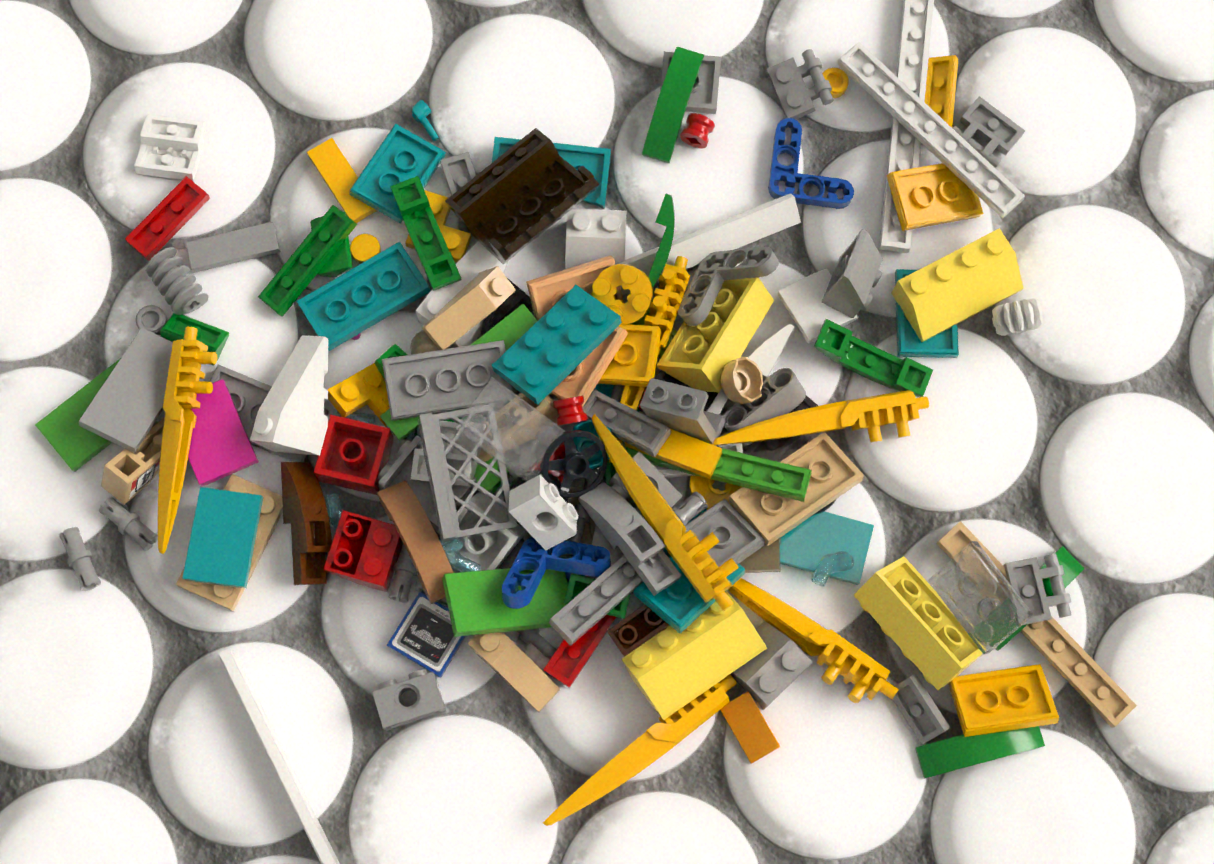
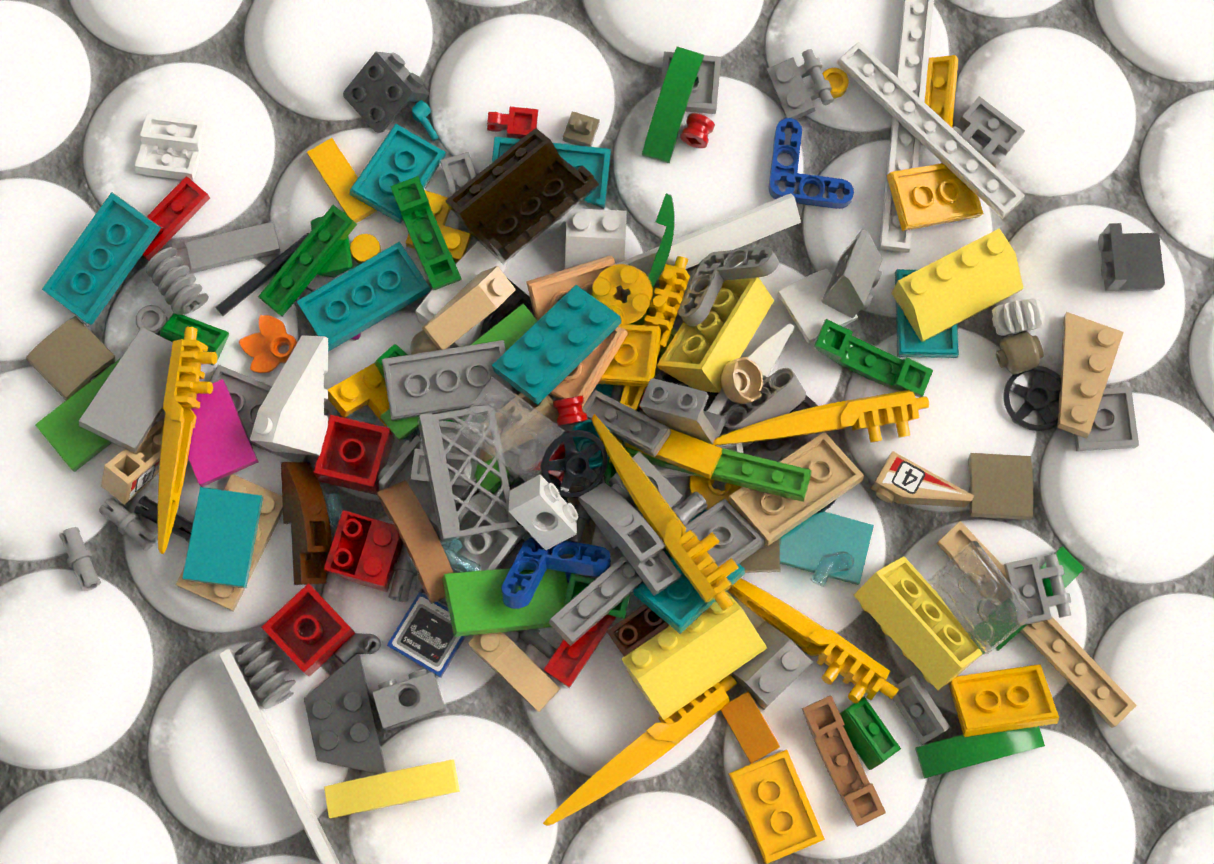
none -> dark tan slope [26,316,115,400]
none -> teal plate [42,192,161,325]
none -> black pin [134,495,193,542]
none -> black bar [215,233,309,316]
none -> light grey piece [235,636,296,709]
none -> orange plate [239,315,297,373]
none -> red brick [261,583,355,677]
none -> dark grey wing [304,655,387,774]
none -> light yellow slope [324,760,460,819]
none -> dark grey arm [333,633,381,664]
none -> dark grey bracket [343,51,430,133]
none -> red plate [487,106,538,139]
none -> dark tan tile [563,111,600,147]
none -> yellow tile [728,749,825,864]
none -> medium nougat slope [802,695,886,827]
none -> green slope [840,696,901,770]
none -> tan slope [871,451,974,507]
none -> dark tan slope [968,453,1033,520]
none -> dark tan head [996,331,1044,375]
none -> black wheel [1003,366,1061,431]
none -> tan wing [1058,312,1124,439]
none -> light grey tile [1074,387,1139,451]
none -> dark grey bracket [1098,223,1165,291]

